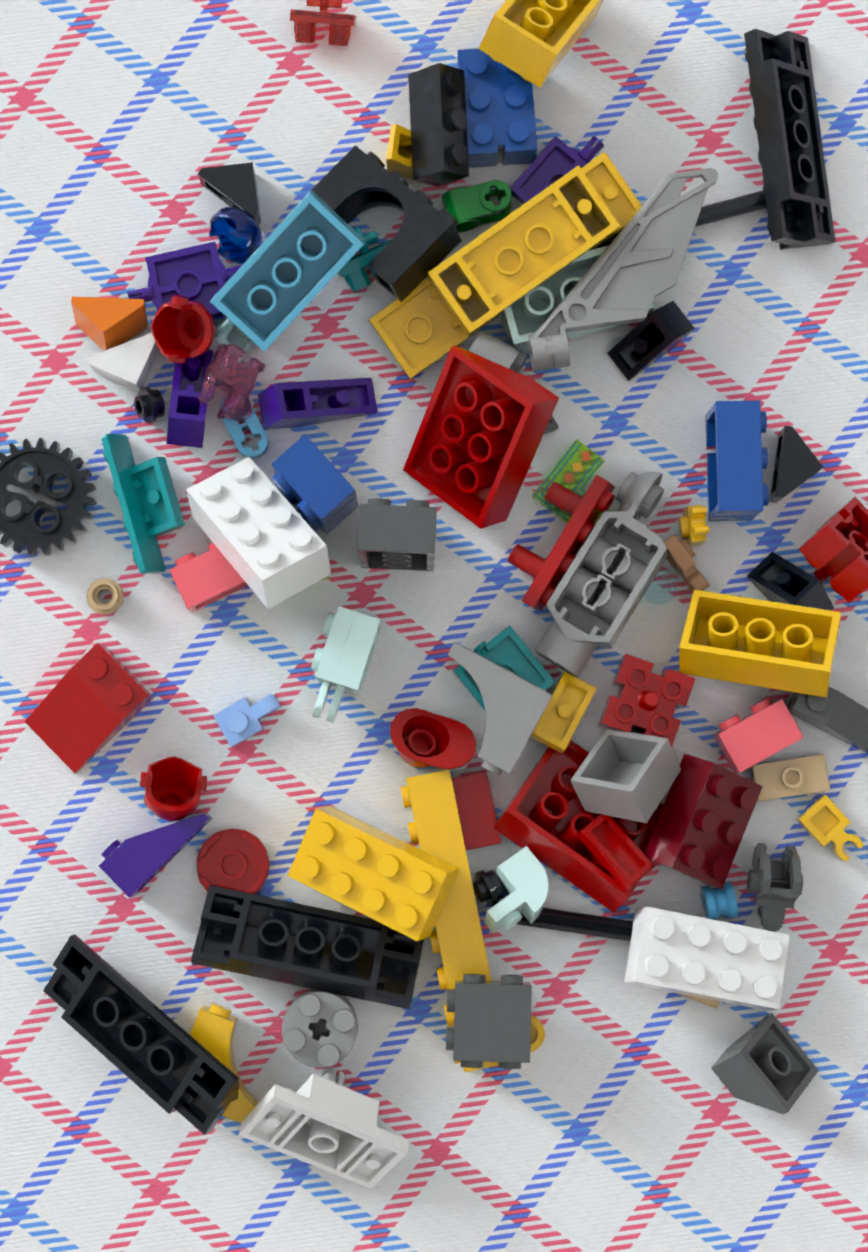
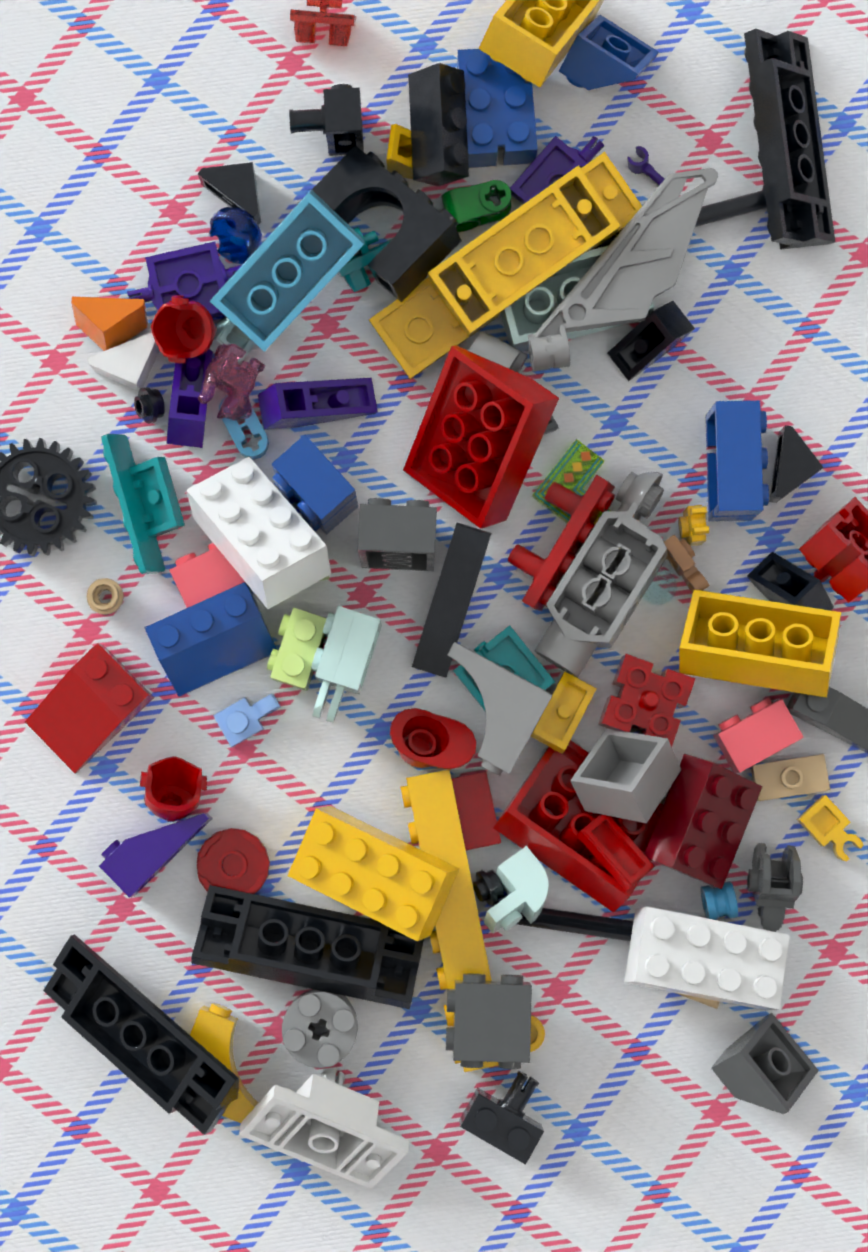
none -> blue slope [144,582,277,697]
none -> yellowish green brick [267,607,327,691]
none -> black brick [289,84,364,156]
none -> black slope [412,522,492,678]
none -> black brick [459,1071,544,1165]
none -> blue slope [559,15,659,90]
none -> dark purple hand [627,146,665,186]

